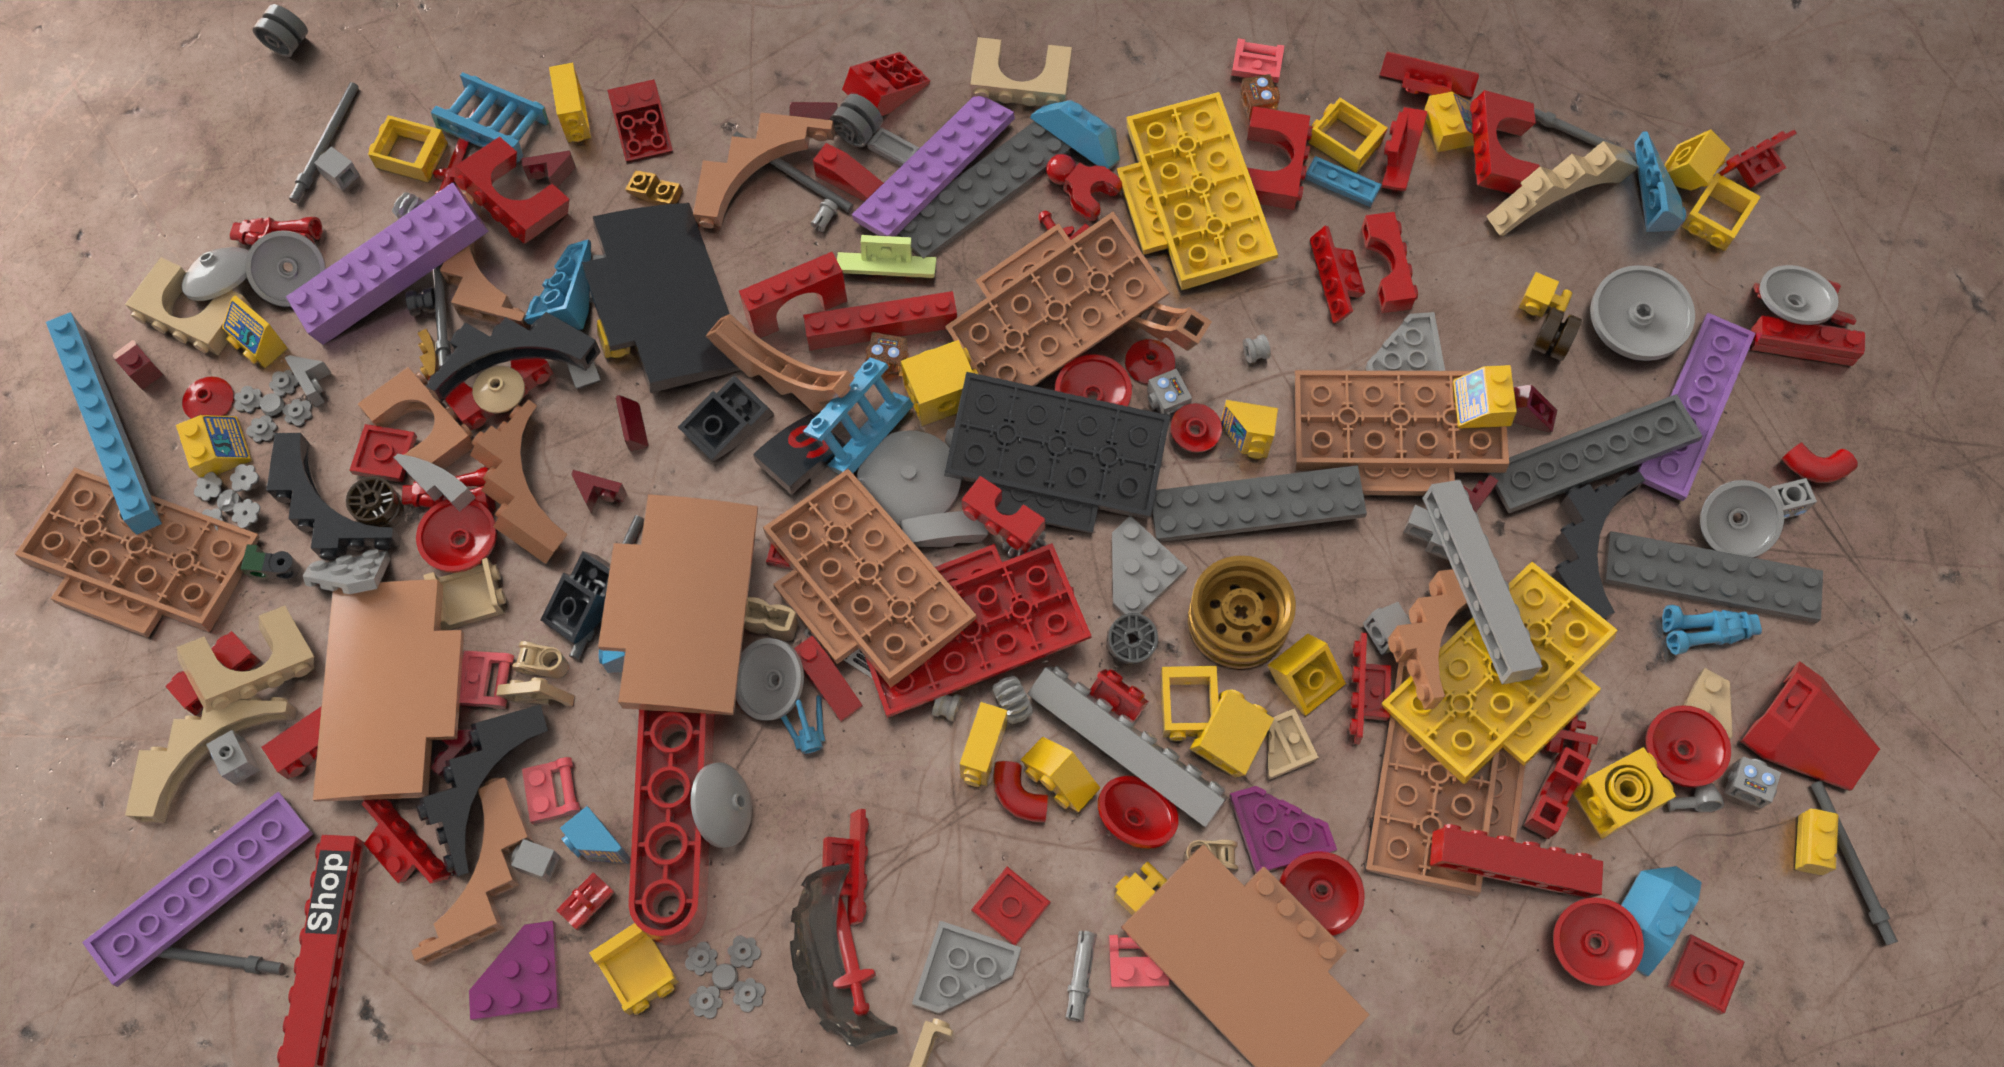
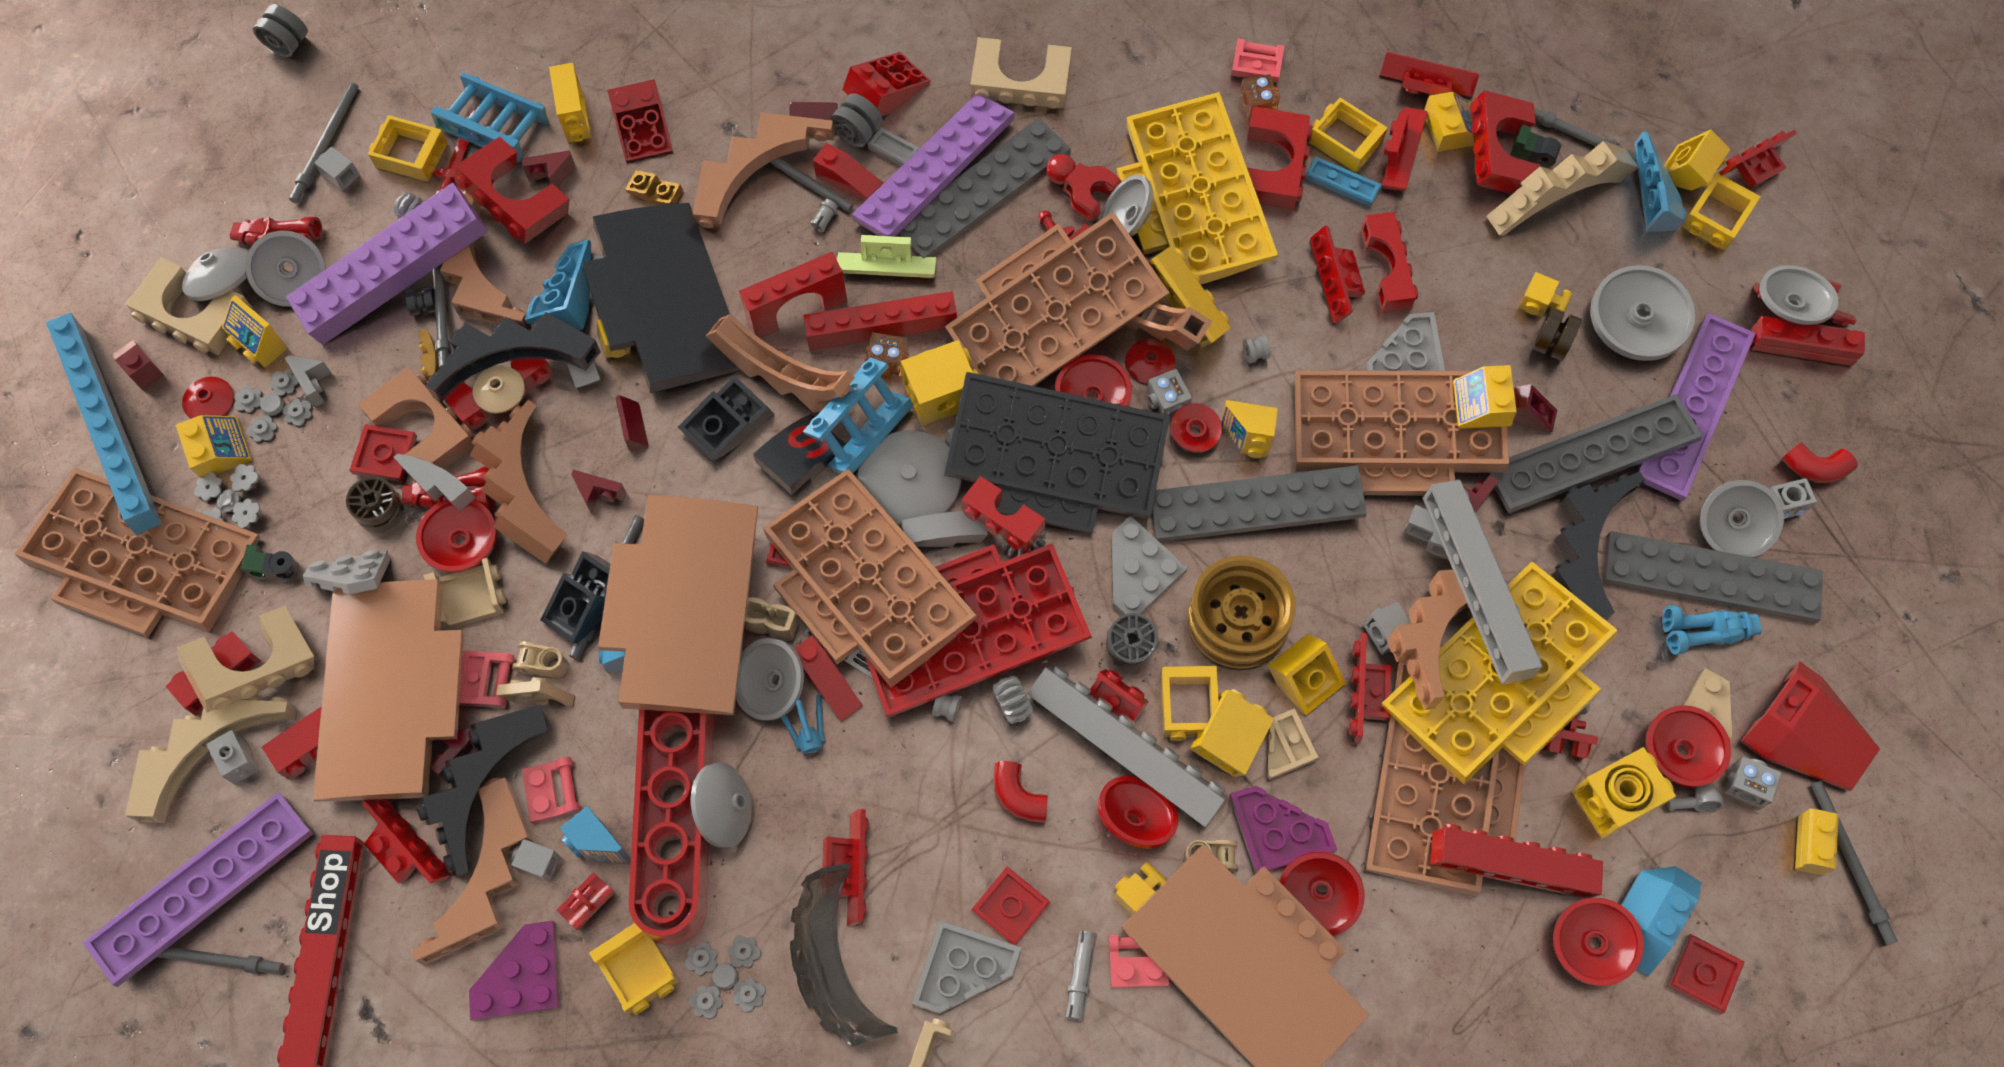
black arch [266,433,401,561] -> none
red sword [832,896,876,1016] -> none
yellow brick [959,702,1007,787] -> none
yellow brick [1021,736,1100,812] -> none
dark azure wedge [1030,100,1120,170] -> none
red arch [1523,747,1592,839] -> none
none -> light grey dish [1100,175,1153,238]
none -> yellow slope [1148,245,1230,348]
none -> leg [1510,124,1561,166]

